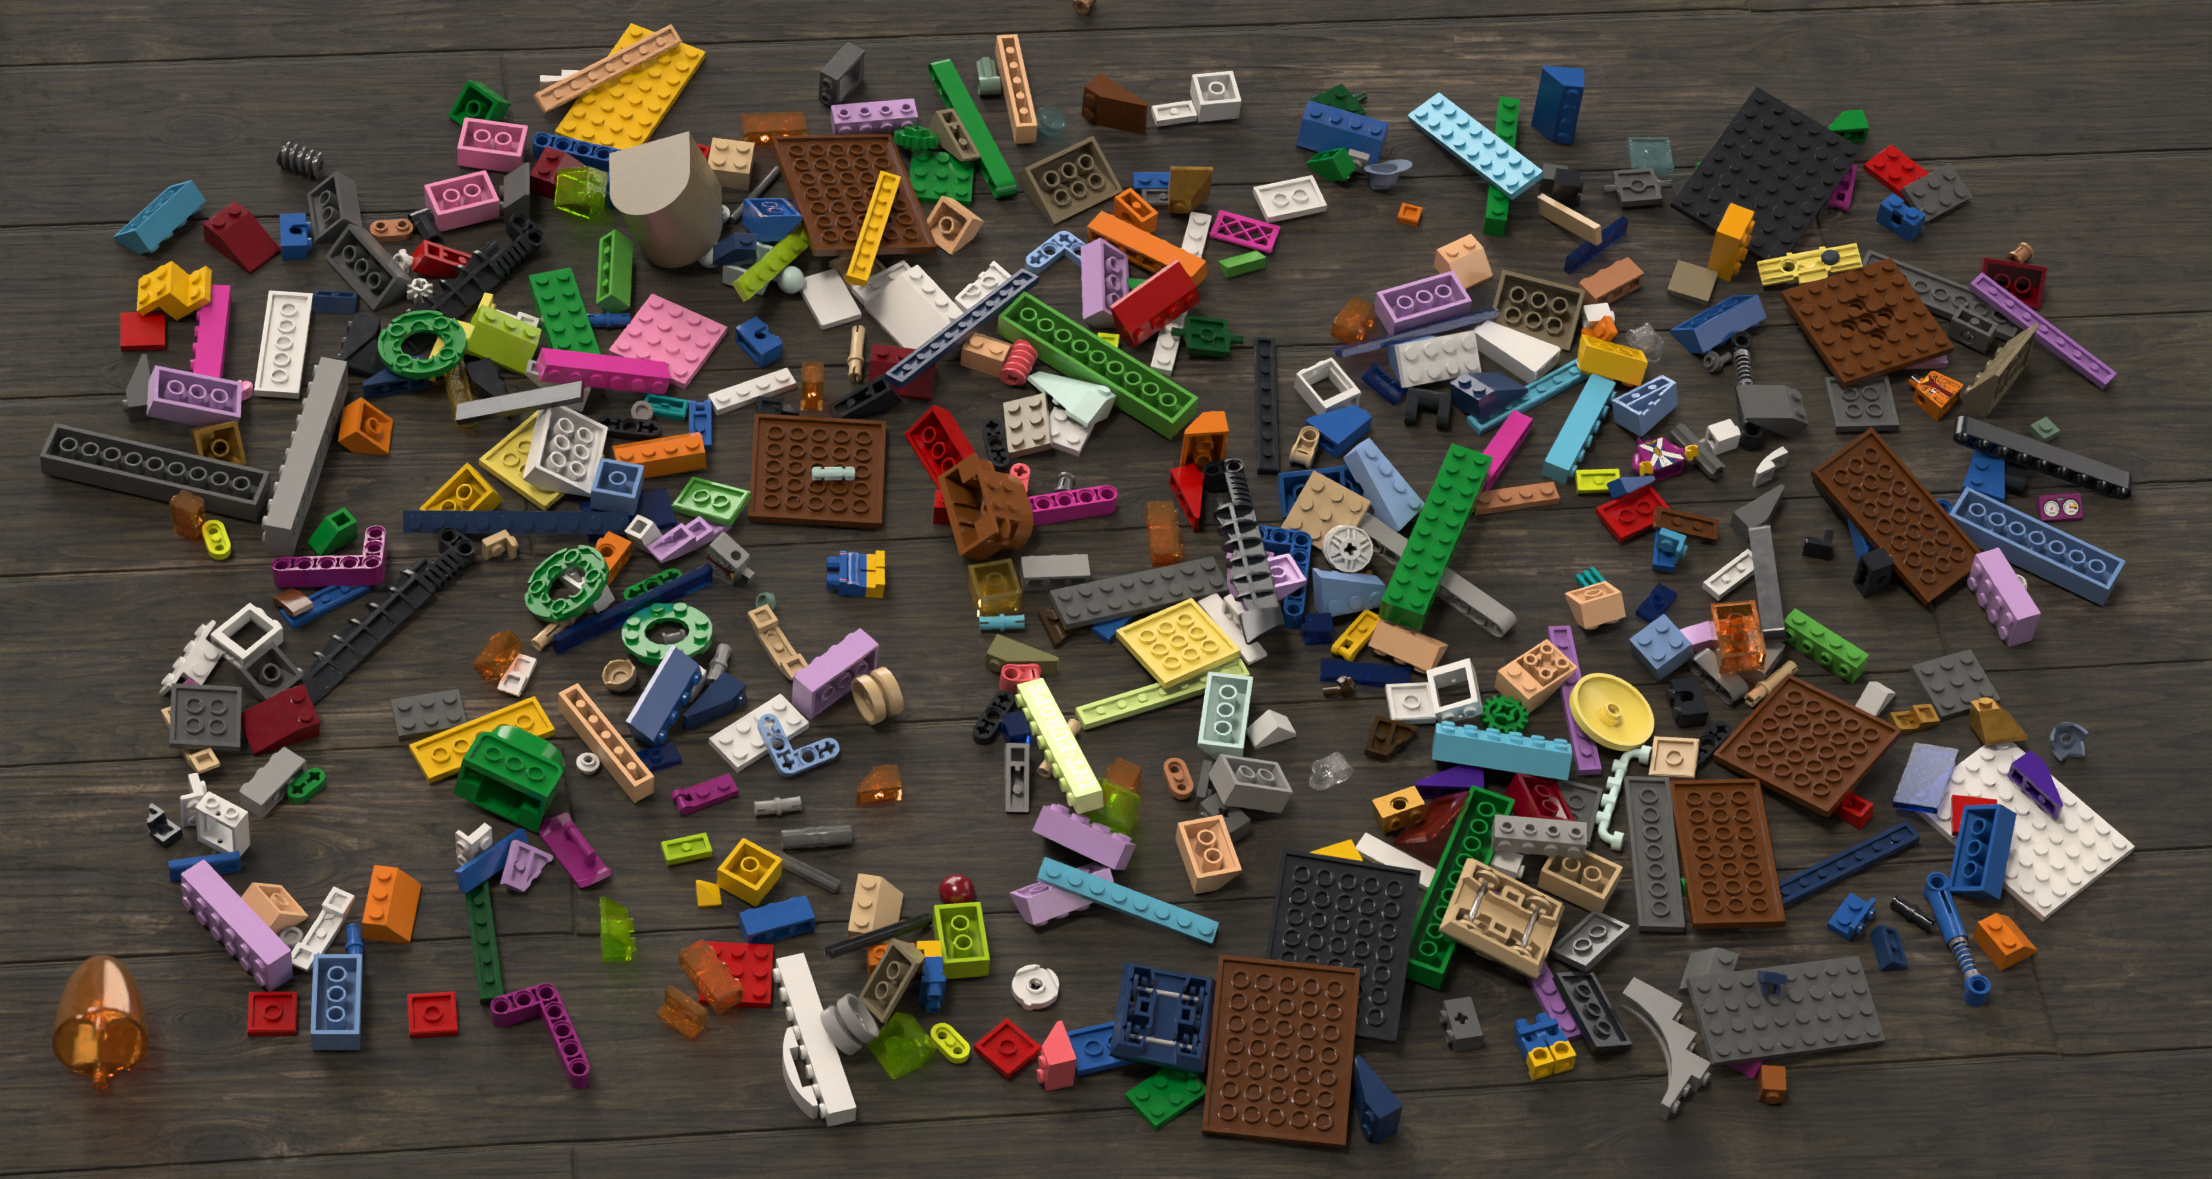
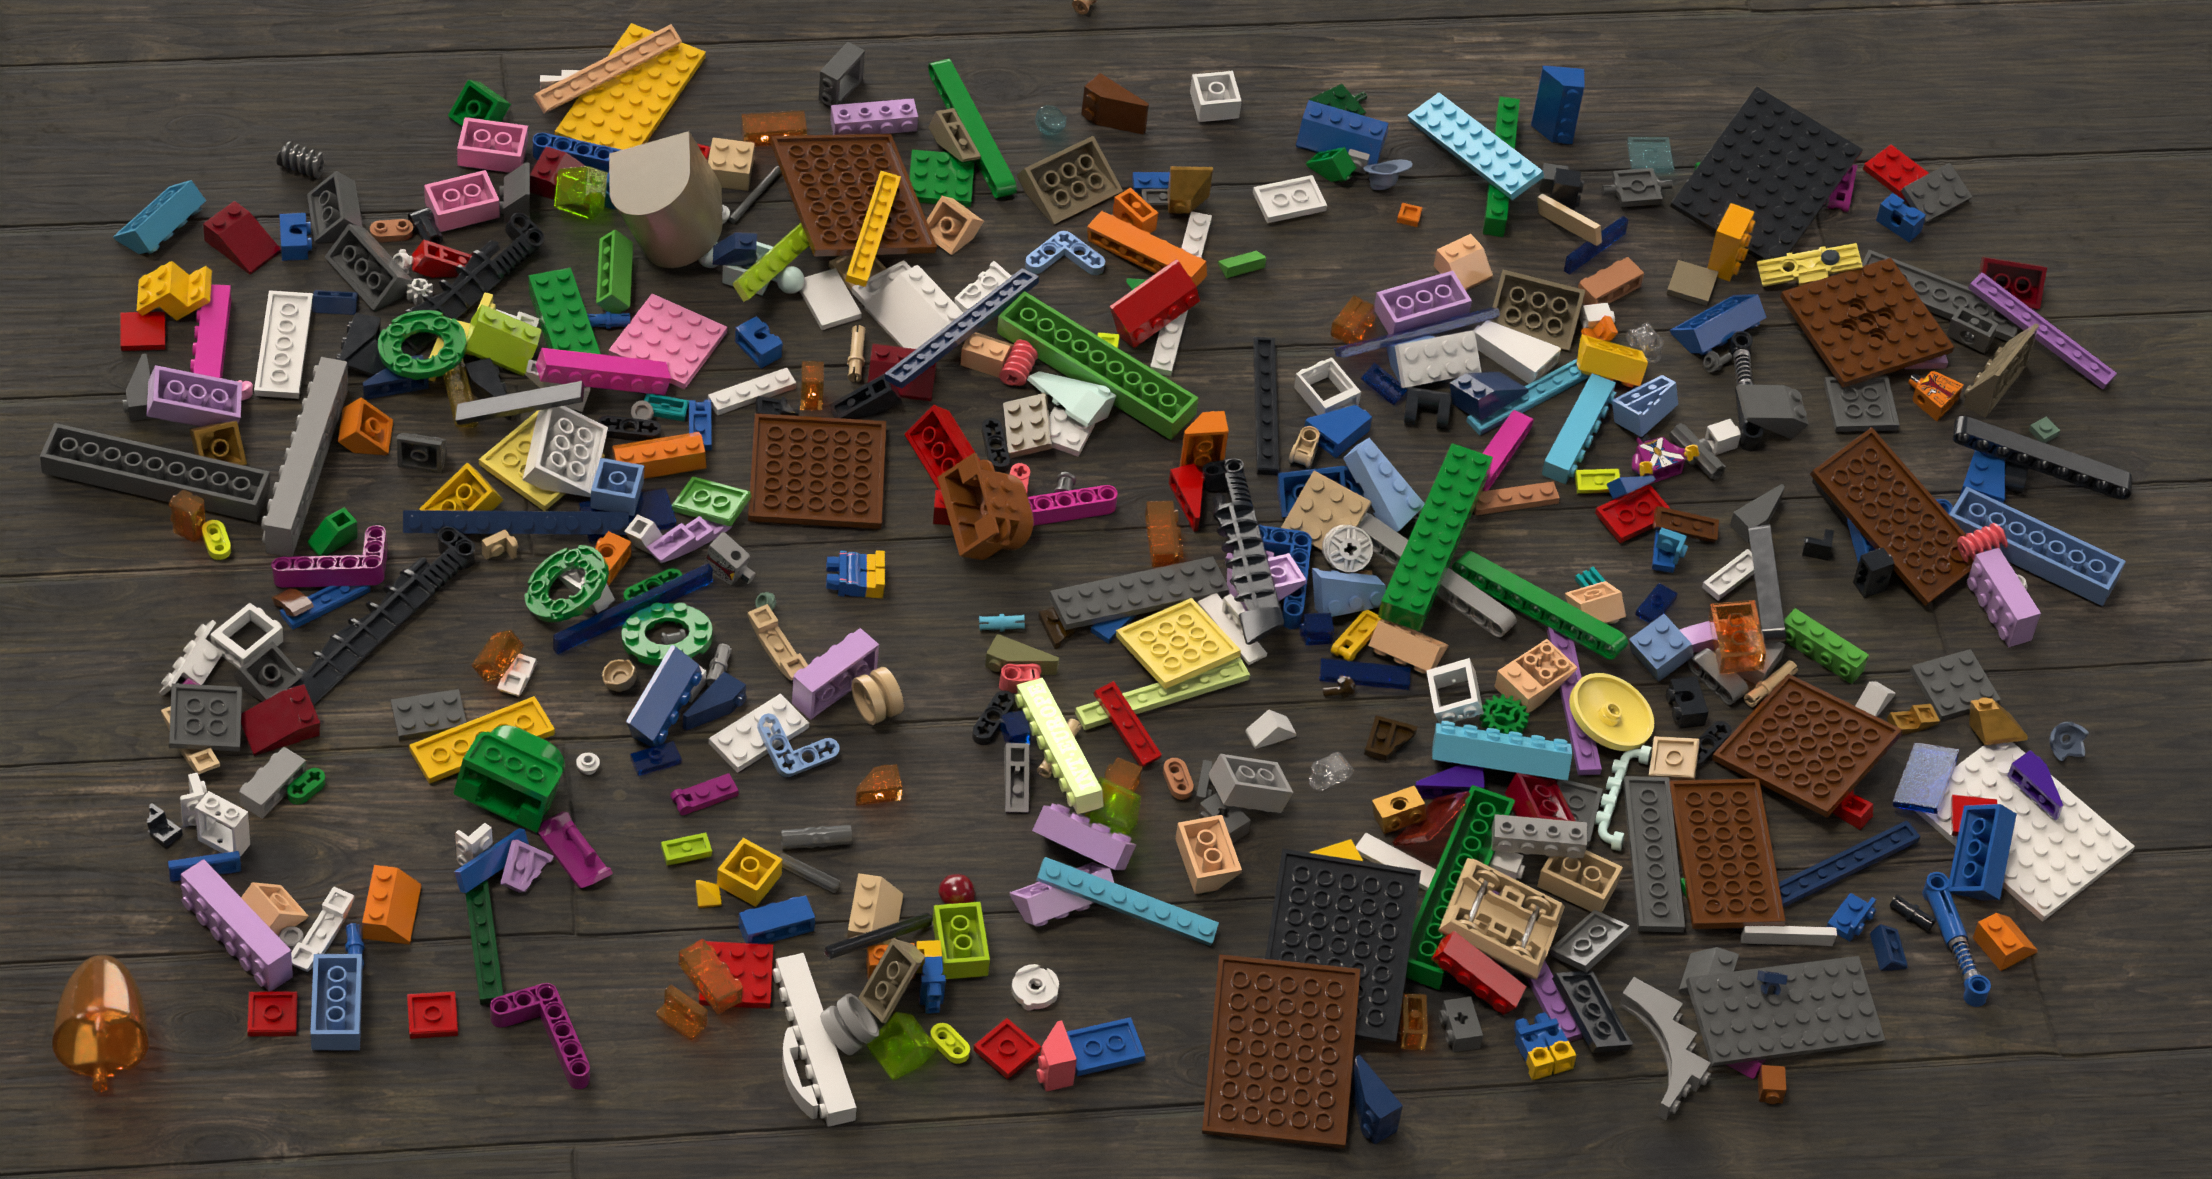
tan pin [530,609,587,651] -> none
light nougat brick [558,683,654,803] -> none
clear neon green slope [599,896,636,963] -> none
blue slope [742,198,802,244] -> none
light grey pin [754,796,802,816] -> none
light aqua axle [812,467,855,480] -> none
green gear [893,126,939,152] -> none
clear yellow brick [966,559,1022,617] -> none
sand green piece [976,57,1001,96] -> none
light nougat brick [995,34,1037,144] -> none
light grey brick [1020,554,1090,592] -> none
lavender slope [1081,238,1129,328] -> none
dark blue piece [1109,963,1216,1074] -> none
green plate [1124,1068,1206,1131] -> none
white plate [1151,100,1197,127] -> none
dark green plate [1171,315,1244,358] -> none
light aqua slope [1197,671,1253,760] -> none
dark pink window [1209,210,1280,254] -> none
white plate [1385,682,1437,724] -> none
white slope [1752,446,1788,487] -> none
green slope [1828,110,1869,143] -> none
medium nougat bush [2006,242,2034,263] -> none
slope [2035,493,2083,522] -> none
none -> dark grey slope [397,433,447,473]
none -> red plate [1094,681,1162,768]
none -> clear orange brick [1400,994,1428,1050]
none -> brick [1431,931,1527,1015]
none -> green beam [1452,551,1628,659]
none -> white tile [1740,926,1837,946]
none -> coral piece [1957,523,2008,563]

